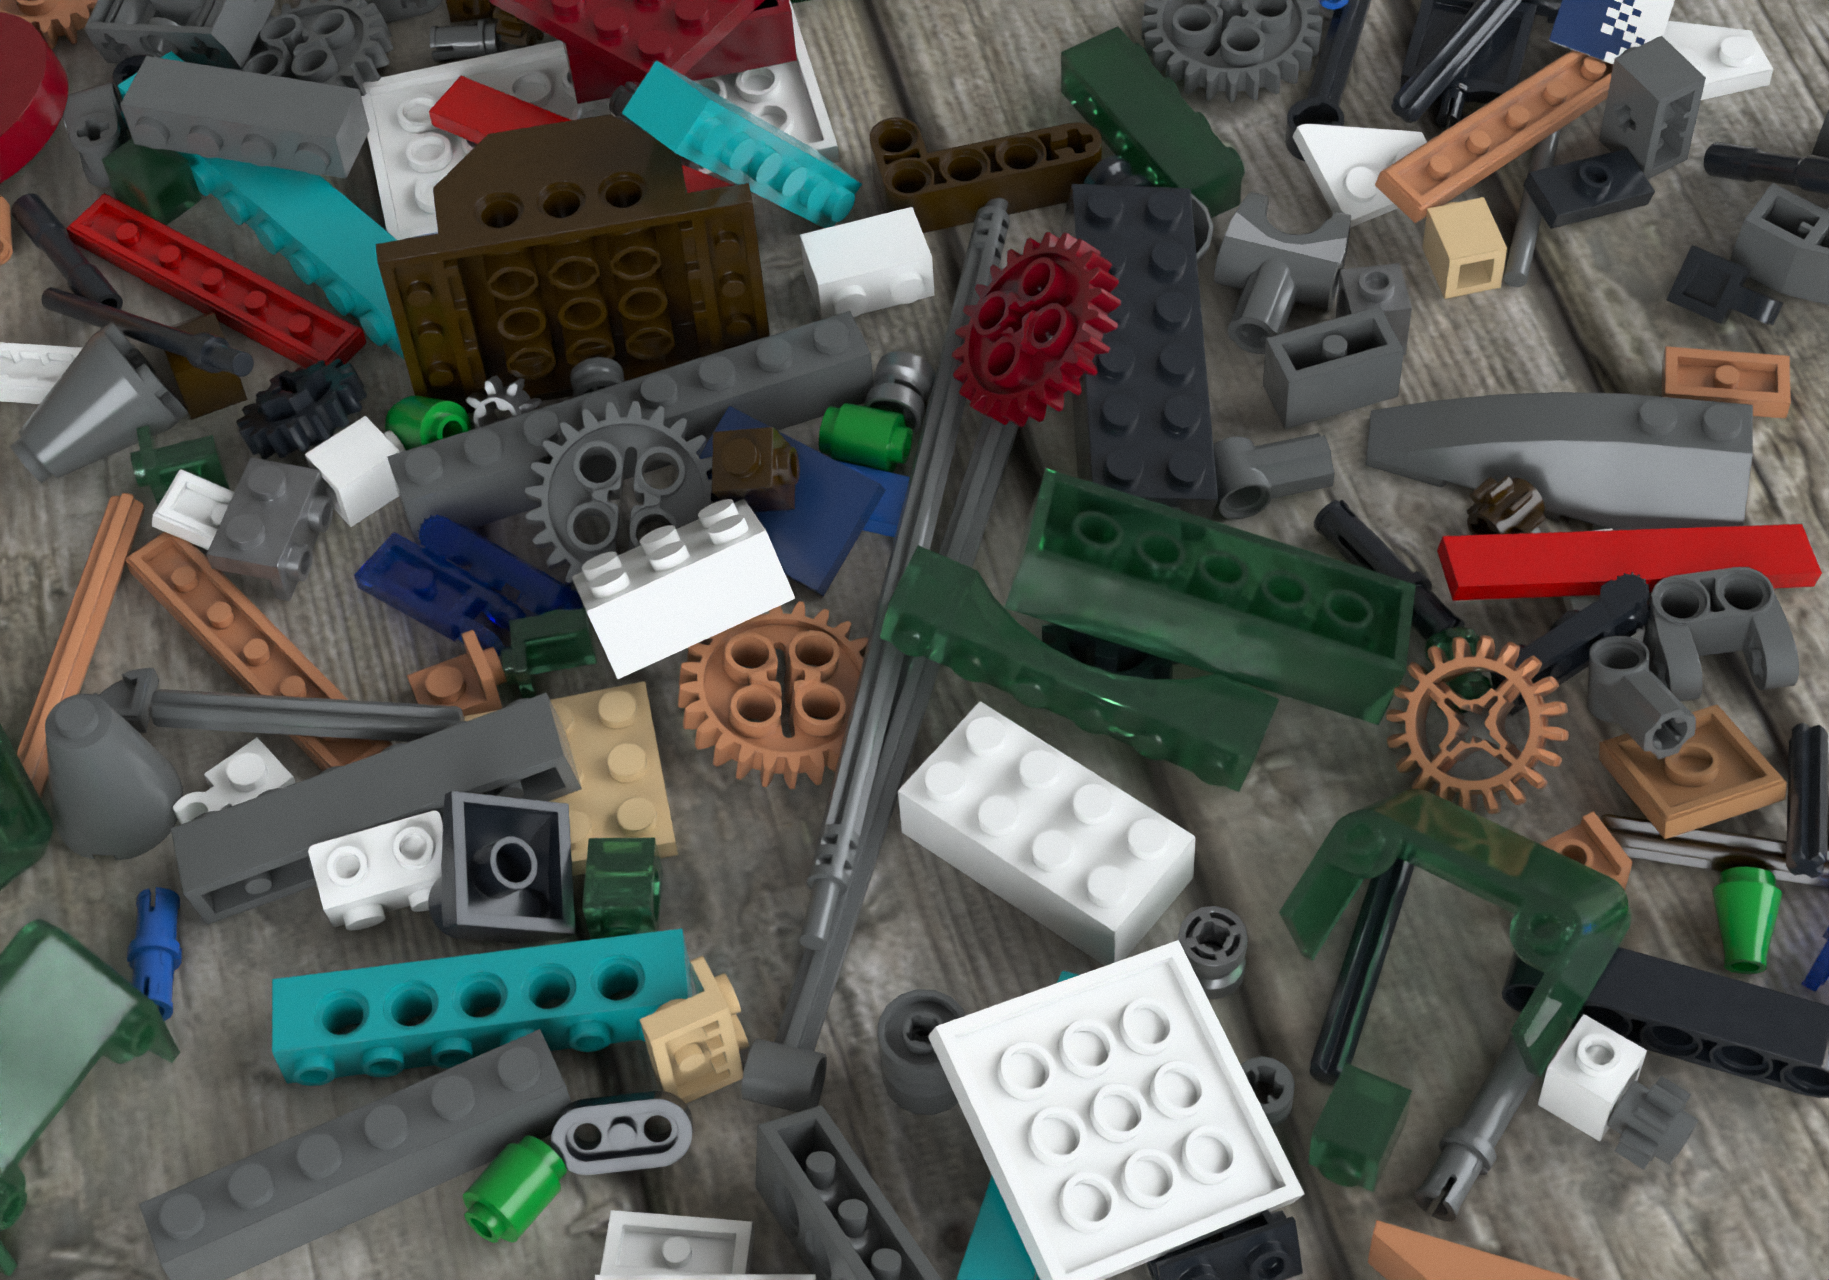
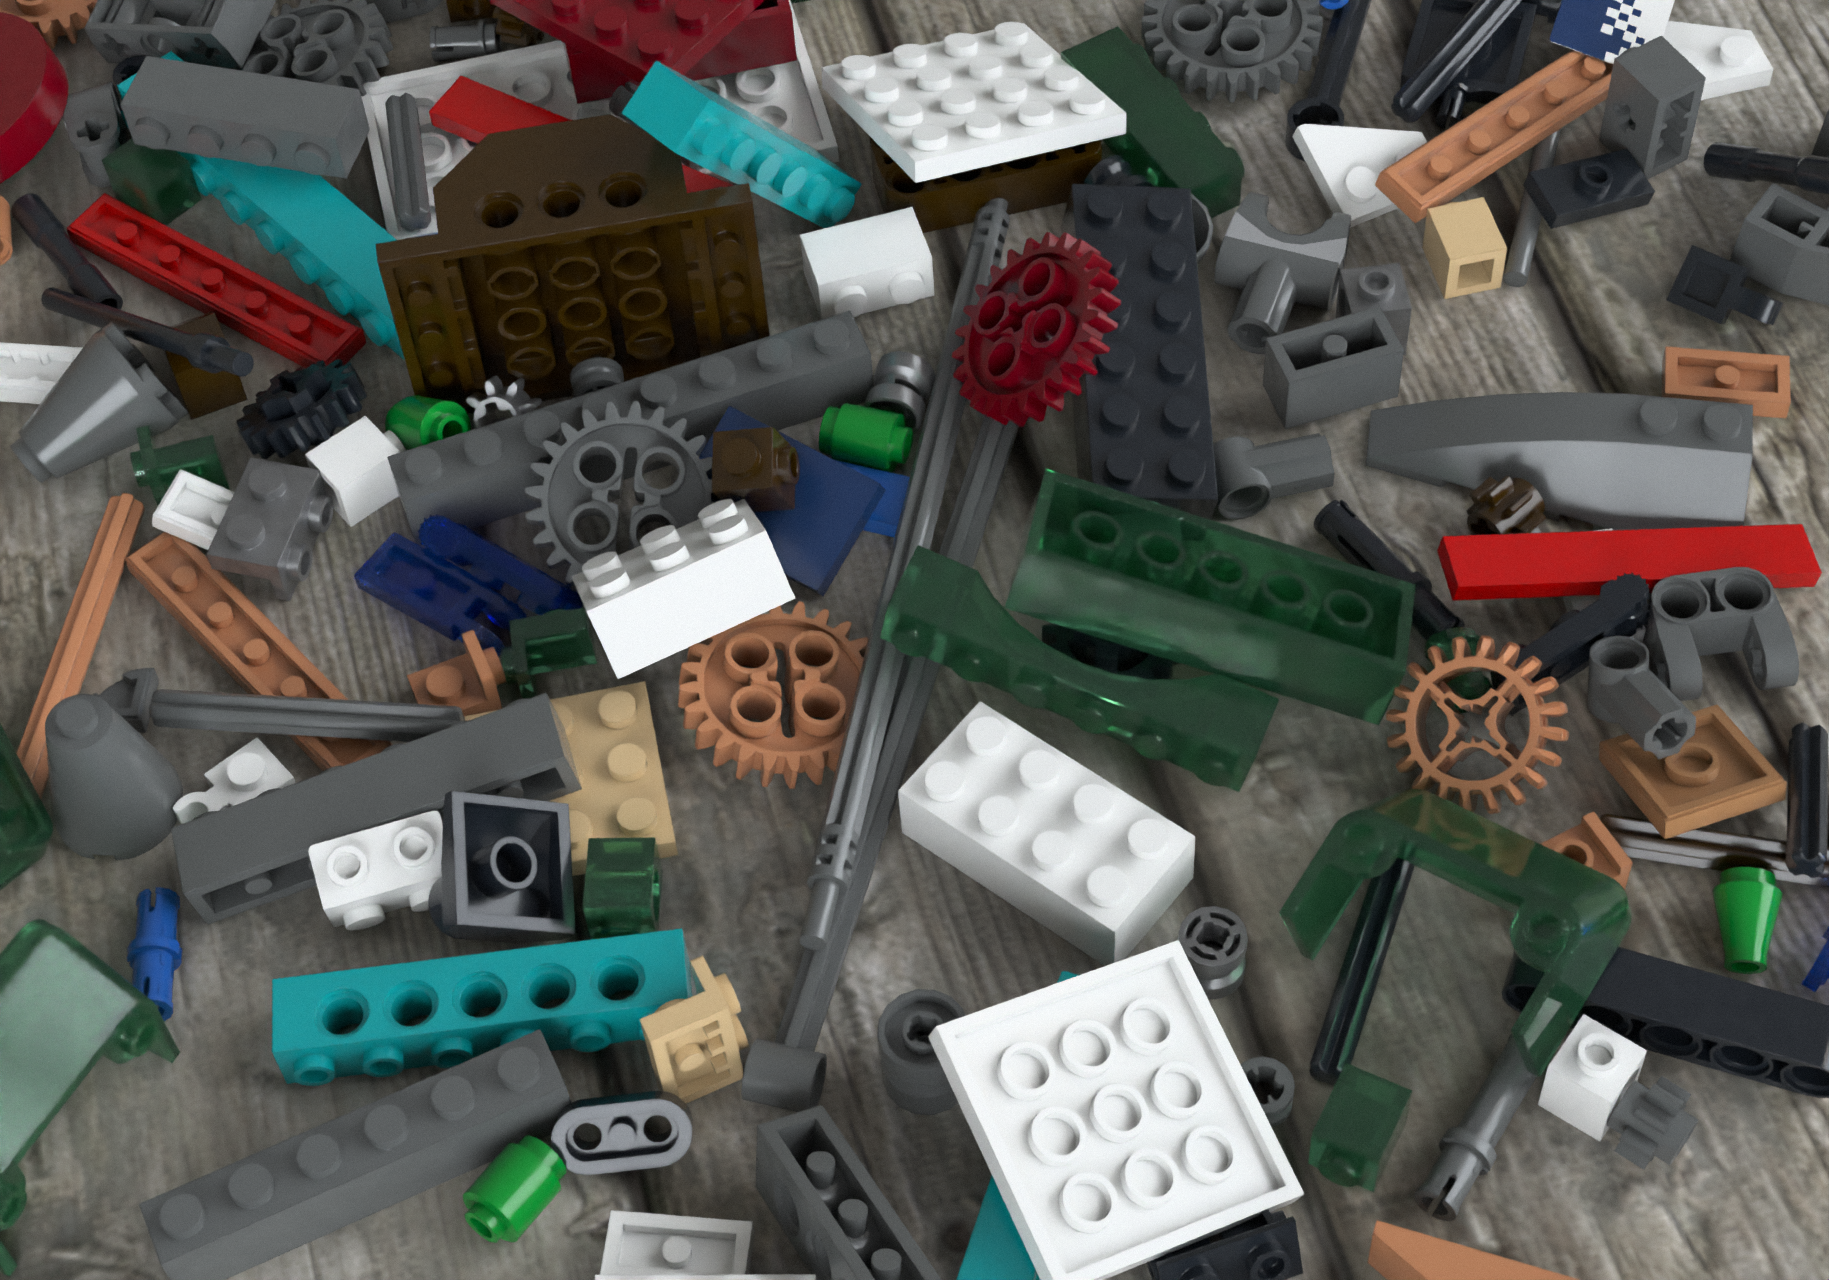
none -> dark grey axle [385,93,431,231]
none -> white plate [822,22,1126,183]

